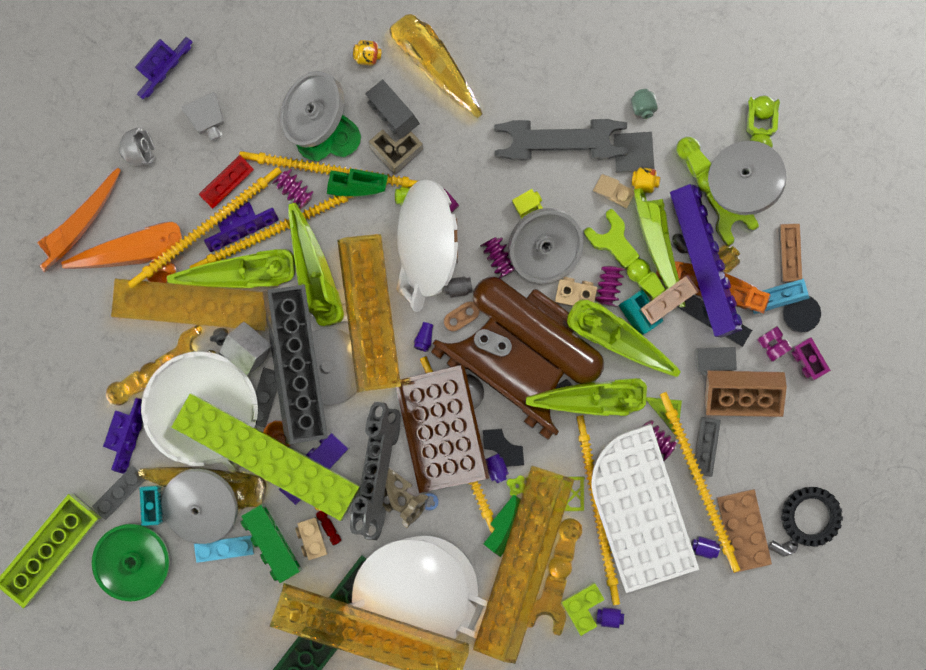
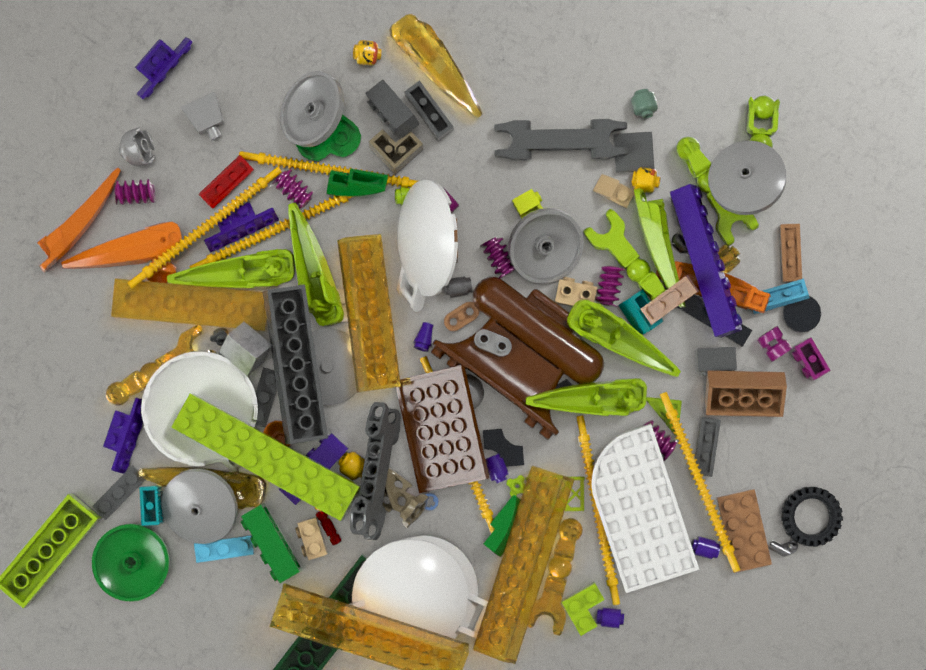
none -> magenta piece [115,179,156,205]
none -> yellow head [338,452,365,480]
none -> dark grey brick [404,80,454,141]

